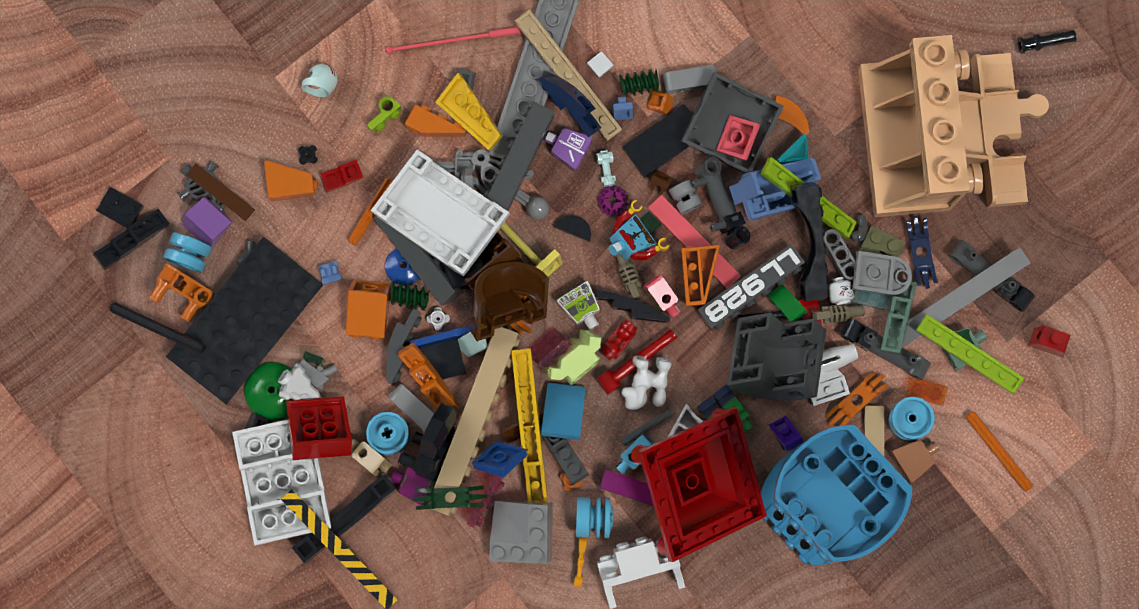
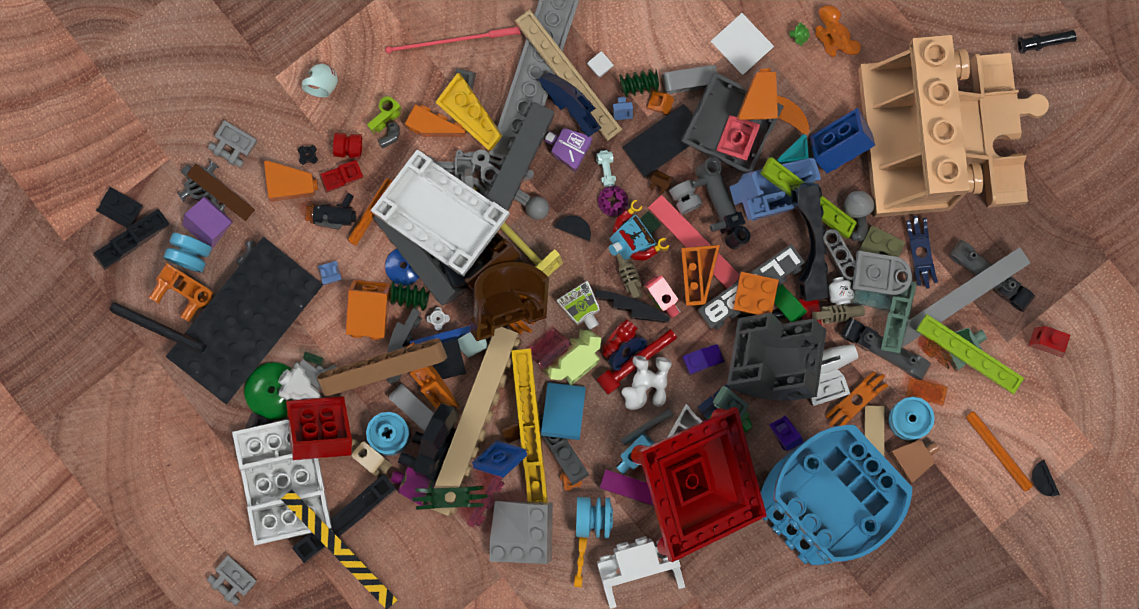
none -> light grey plate [207,555,258,606]
none -> light grey plate [208,120,257,168]
none -> black piece [305,193,357,230]
none -> medium nougat beam [317,338,447,396]
none -> red wheel [333,132,362,159]
none -> dark grey arm [378,122,400,149]
none -> dark blue piece [609,336,647,371]
none -> dark purple slope [682,344,725,376]
none -> white sticker [711,13,774,75]
none -> sand green slope [713,386,749,418]
none -> orange plate [732,272,779,315]
none -> orange slope [737,68,778,120]
none -> bright green plant [789,23,810,46]
none -> blue slope [810,108,875,173]
none -> orange animal [815,5,861,57]
none -> light grey piece [843,191,875,218]
none -> clear orange plate [922,340,953,369]
none -> black tile [1031,459,1060,497]

